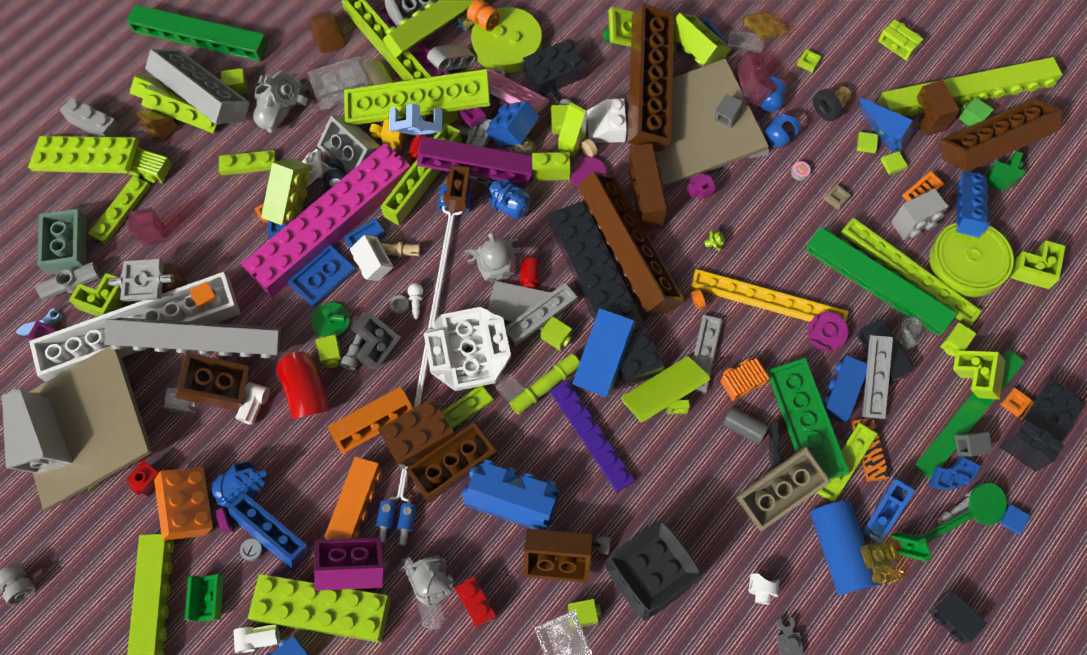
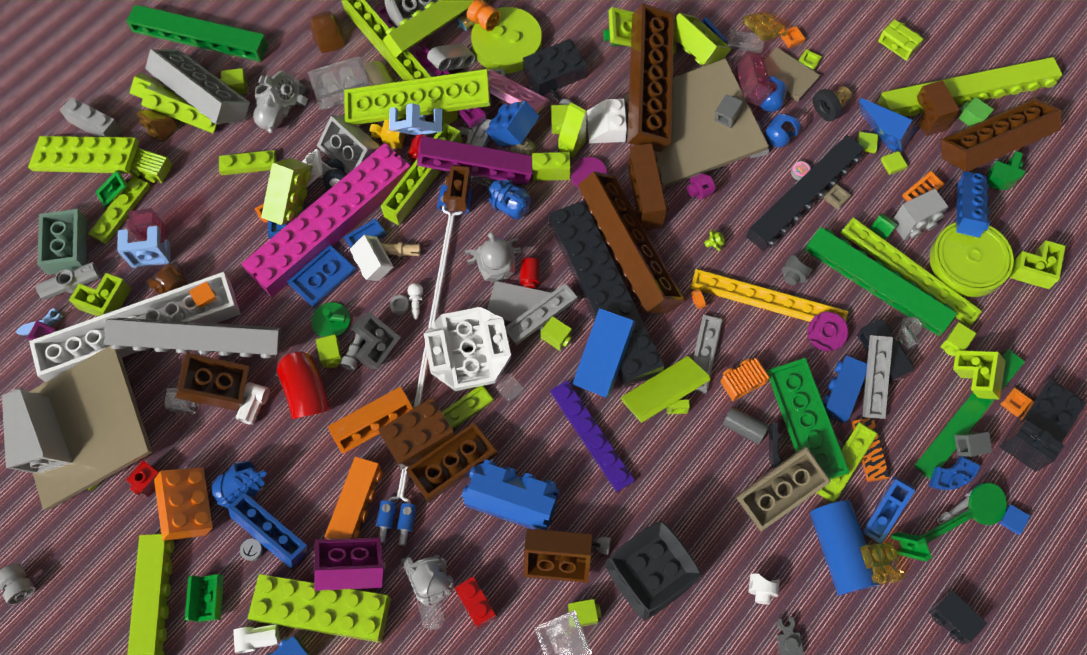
light grey plate [109,259,175,301] -> none
magenta tile [215,508,234,534] -> none
lime piece [509,353,580,415] -> none
tan tile [580,139,597,157] -> none
none -> green slope [95,170,128,207]
none -> light blue panel [117,226,170,268]
none -> black brick [746,135,864,252]
none -> dark tan tile [755,47,820,102]
none -> orange tile [780,26,805,48]
none -> dark grey piece [782,255,812,285]
none -> green tile [870,214,897,240]

